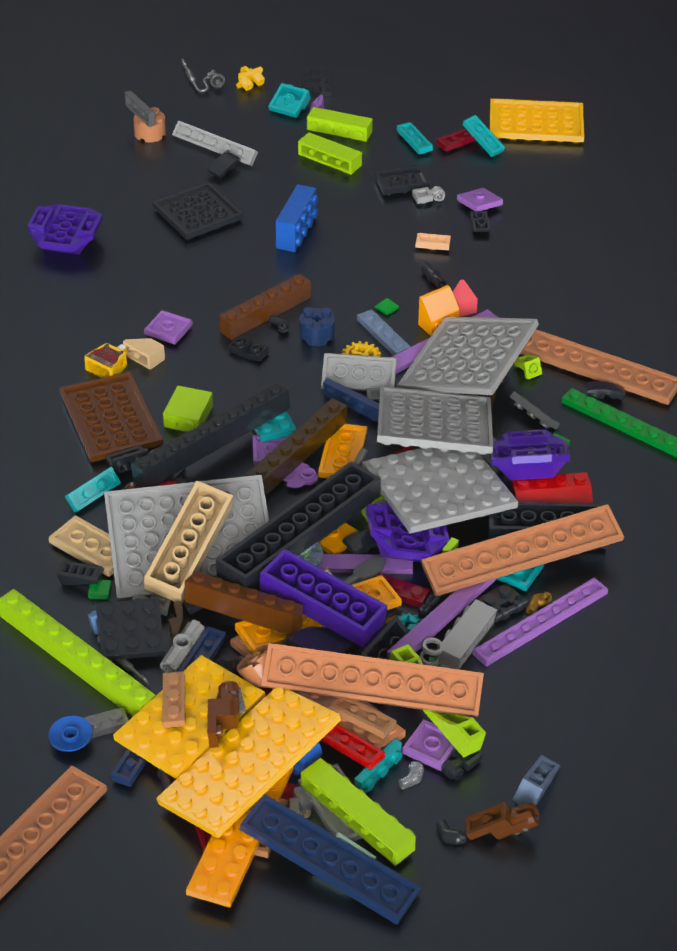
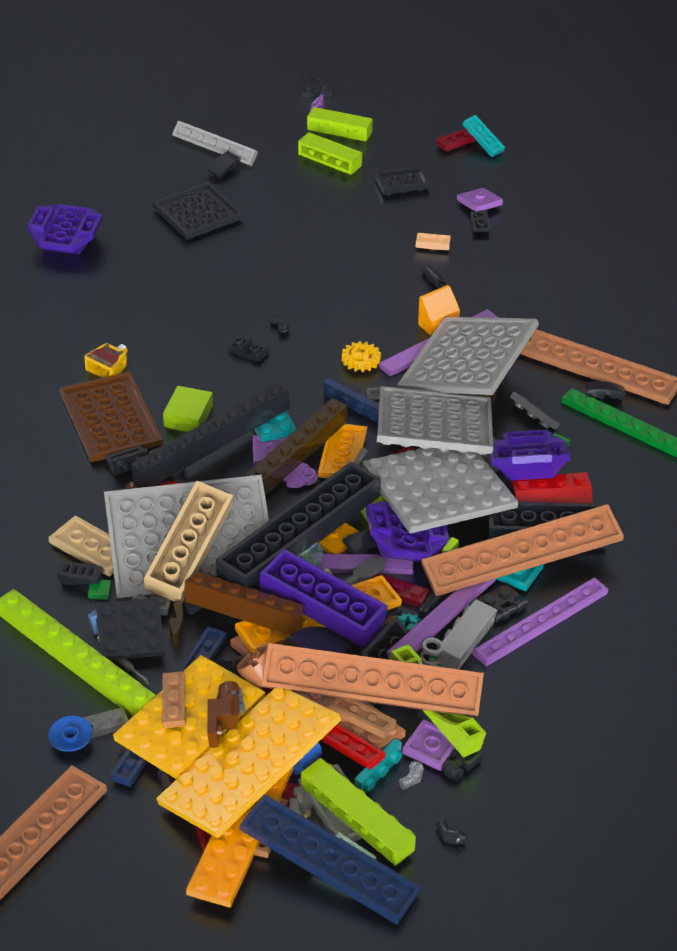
teal plate [65,467,121,513] -> none
tan slope [123,338,165,370] -> none
dark grey plate [125,90,156,127] -> none
nougat brick [133,107,166,142] -> none
medium lavender plate [144,310,193,344] -> none
light grey piece [160,620,205,673] -> none
flat silver piece [181,58,225,93] -> none
reddish brown brick [219,273,311,340] -> none
yellow hips [236,66,265,91] -> none
teal plate [268,83,311,118] -> none
blue brick [276,184,318,252] -> none
dark blue brick [299,307,335,346] -> none
light grey tile [321,353,397,392] -> none
sand blue plate [357,309,410,356] -> none
green slope [375,298,399,316] -> none
teal plate [397,122,433,154] -> none
light grey plate [412,186,445,204] -> none
coral slope [452,279,478,317] -> none
reddish brown plate [465,802,541,840] -> none
yellow plate [490,99,584,143] -> none
sand blue slope [512,755,561,806] -> none
lime bracket [514,354,542,379] -> none
pearl gold arm [526,592,552,615] -> none

